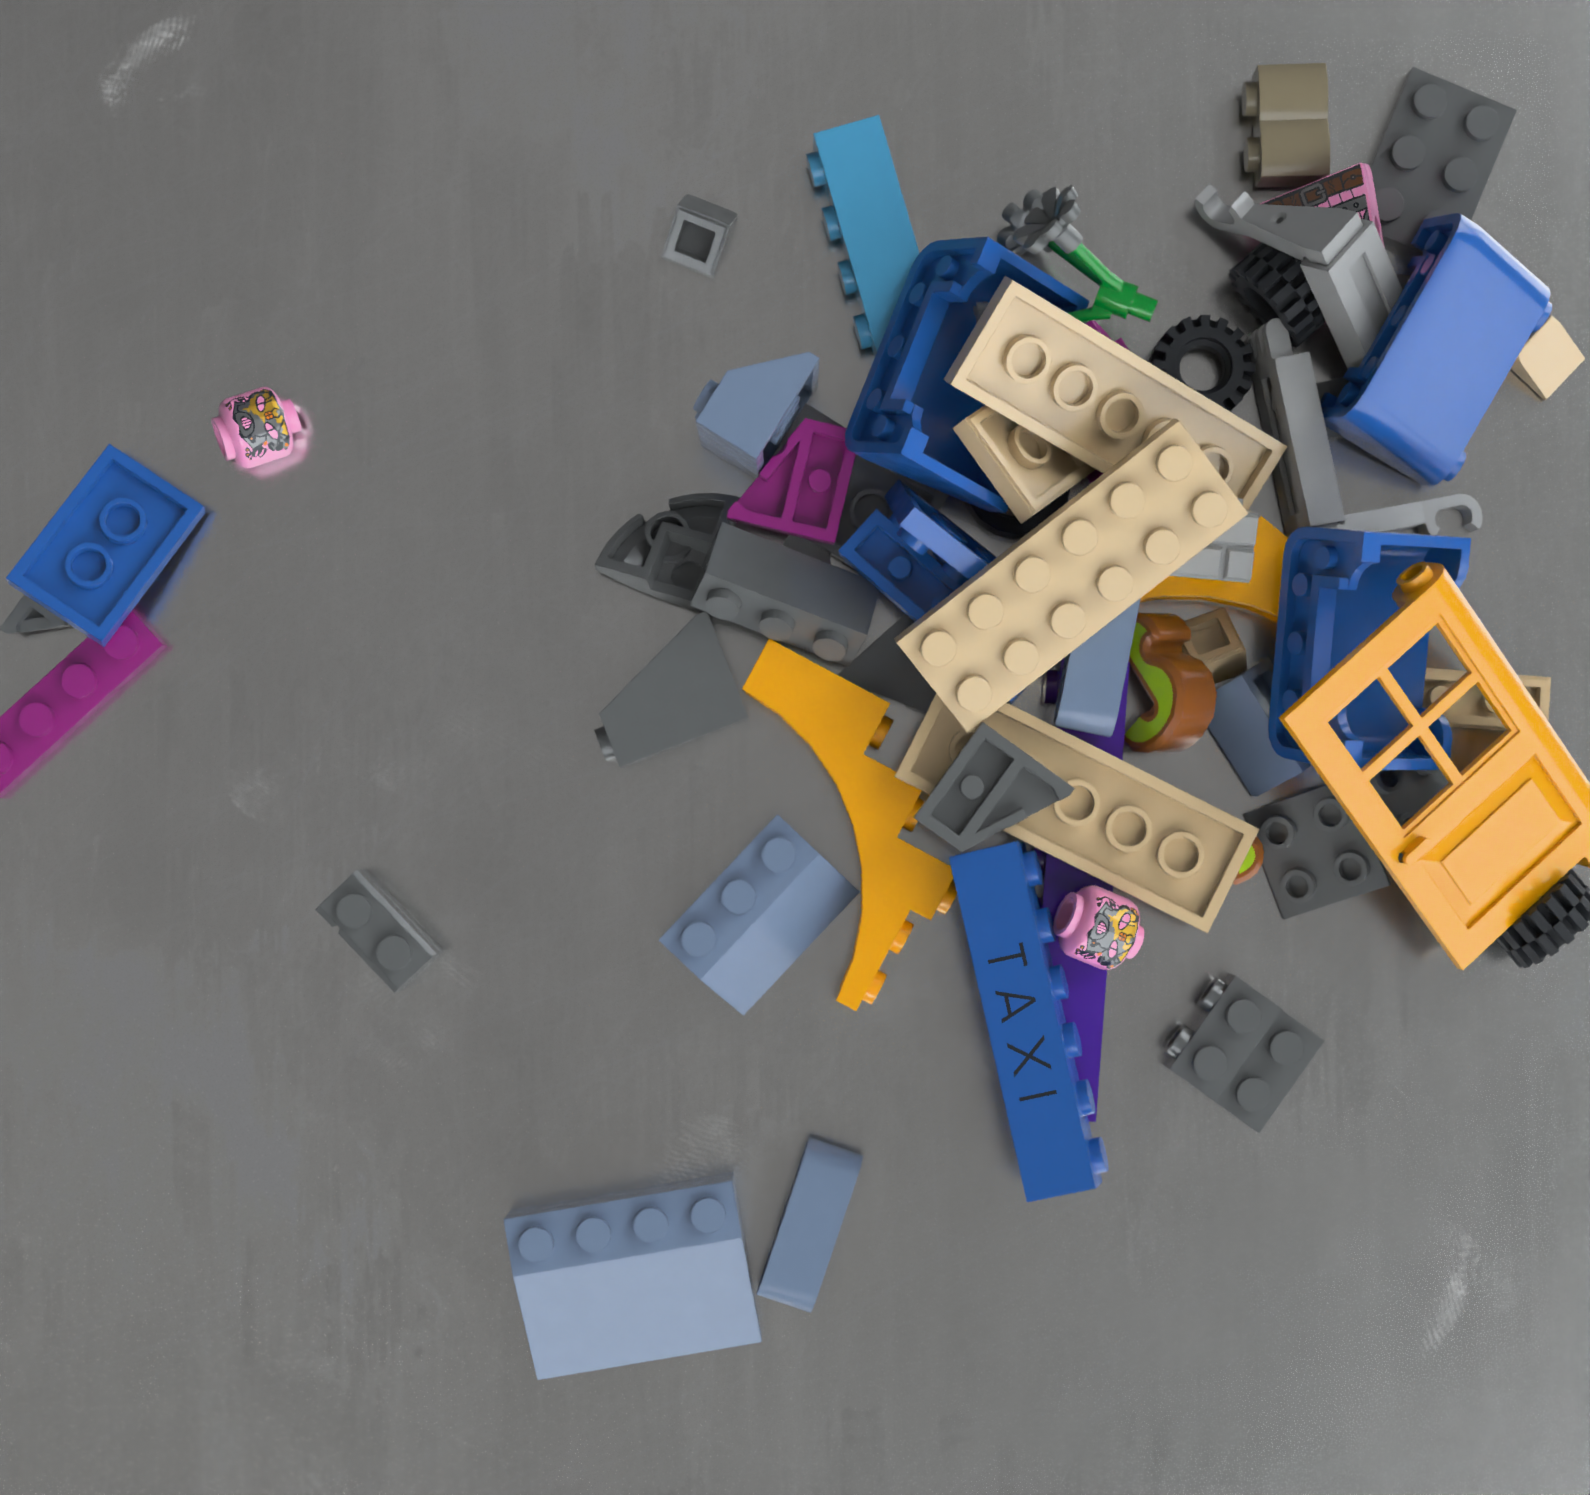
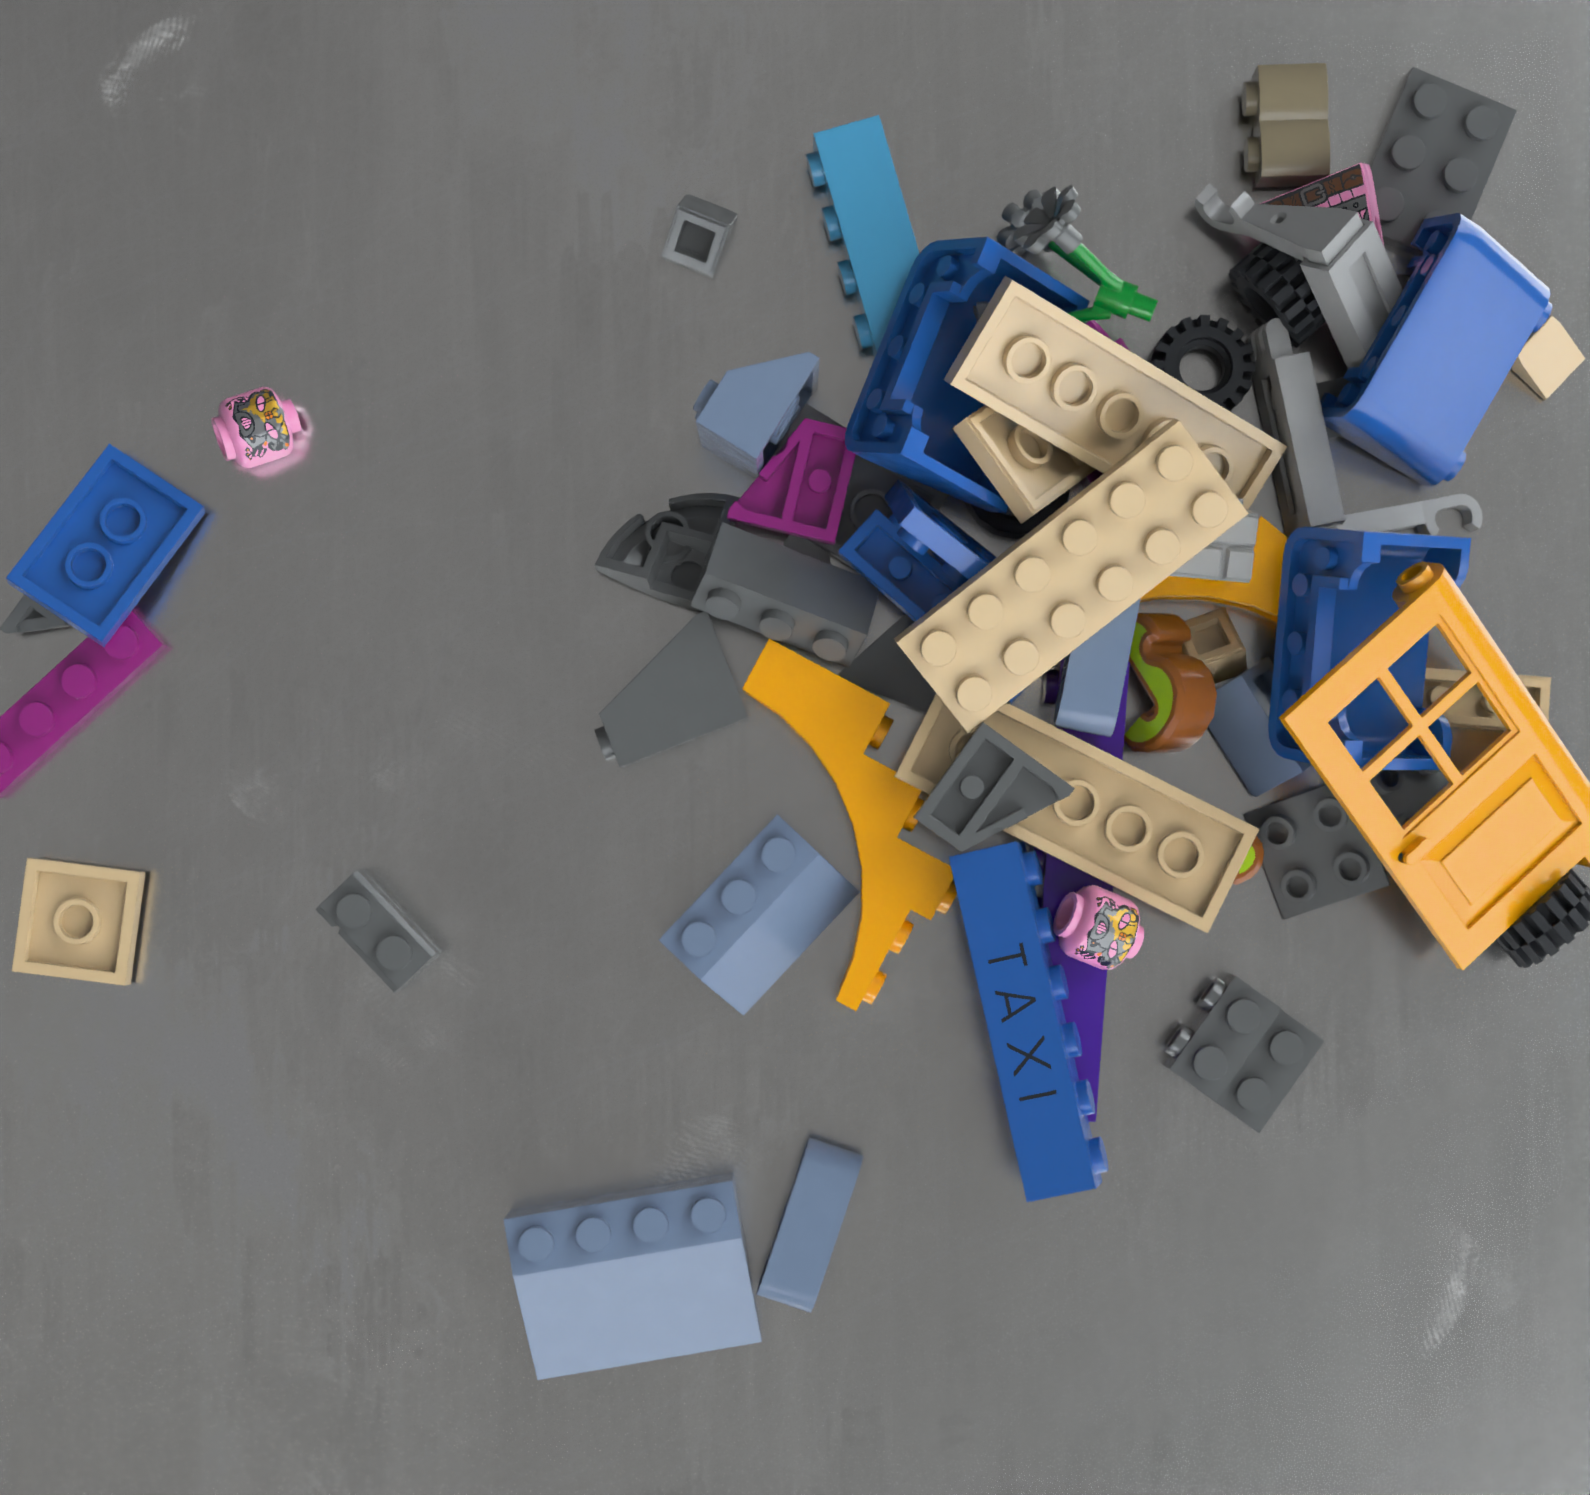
none -> tan plate [12,858,145,986]

